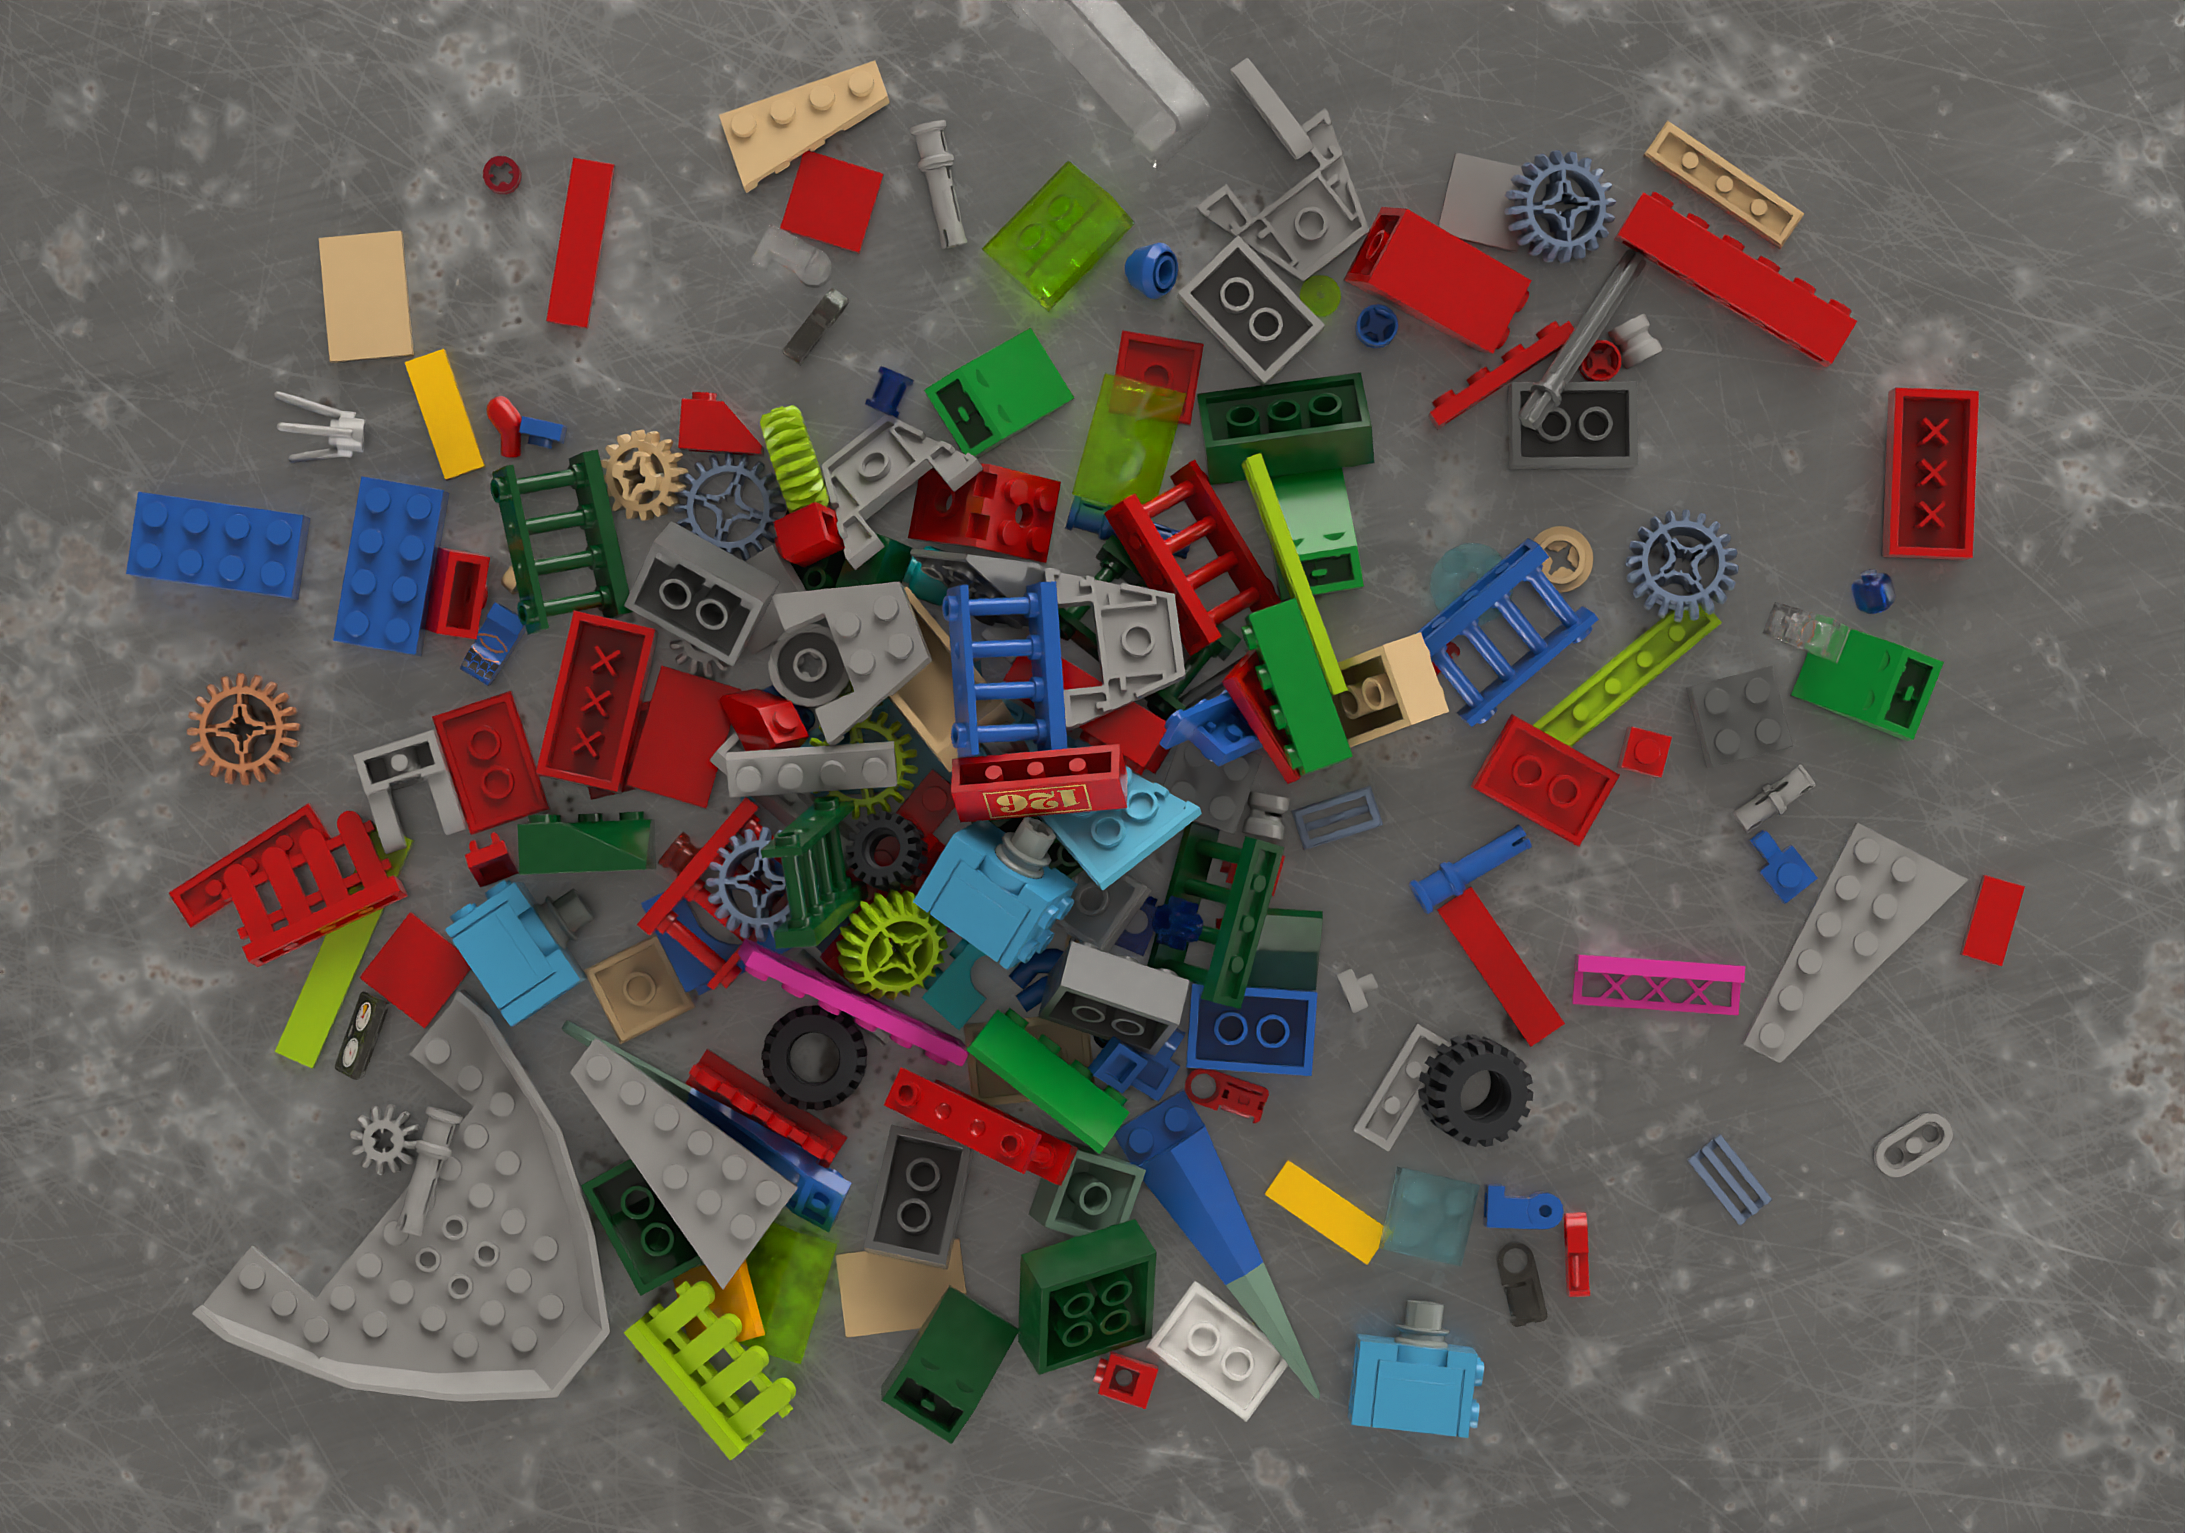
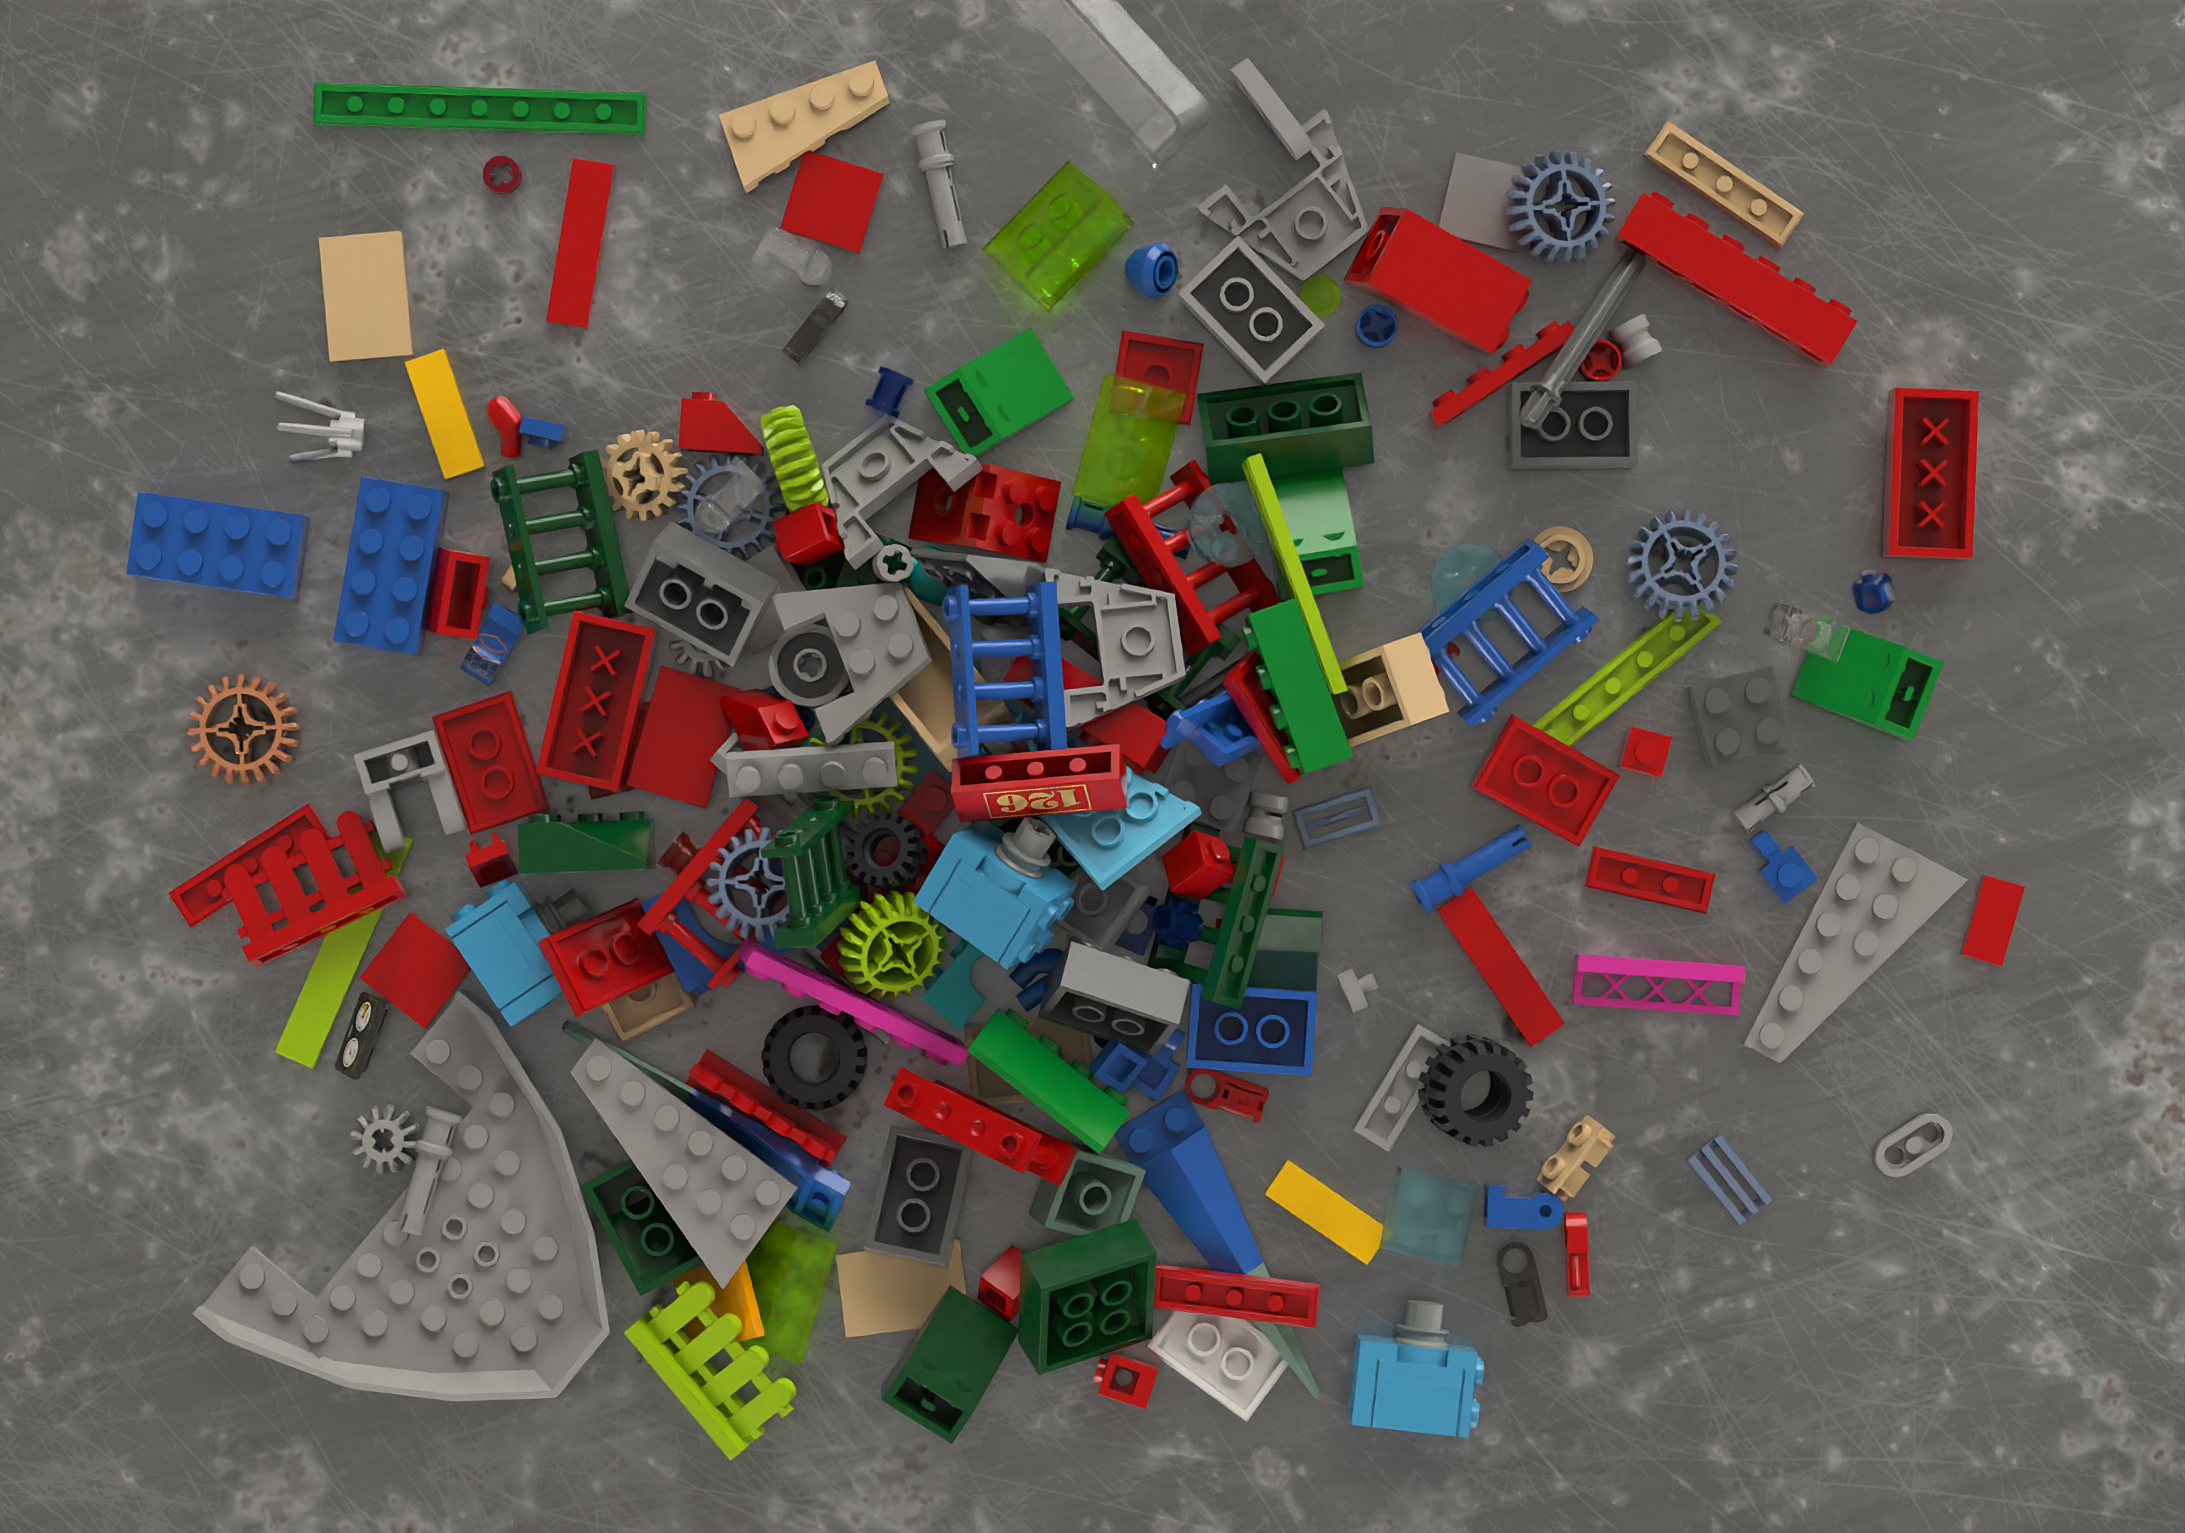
none -> green tile [313,82,647,136]
none -> red tile [538,897,675,1017]
none -> clear leg [694,456,769,534]
none -> light grey bush [872,544,914,583]
none -> red brick [977,1245,1024,1322]
none -> red tile [1154,1264,1321,1328]
none -> red brick [1161,830,1234,901]
none -> clear light blue plate [1186,482,1269,567]
none -> tan hinge [1536,1114,1615,1202]
none -> red tile [1584,846,1715,914]

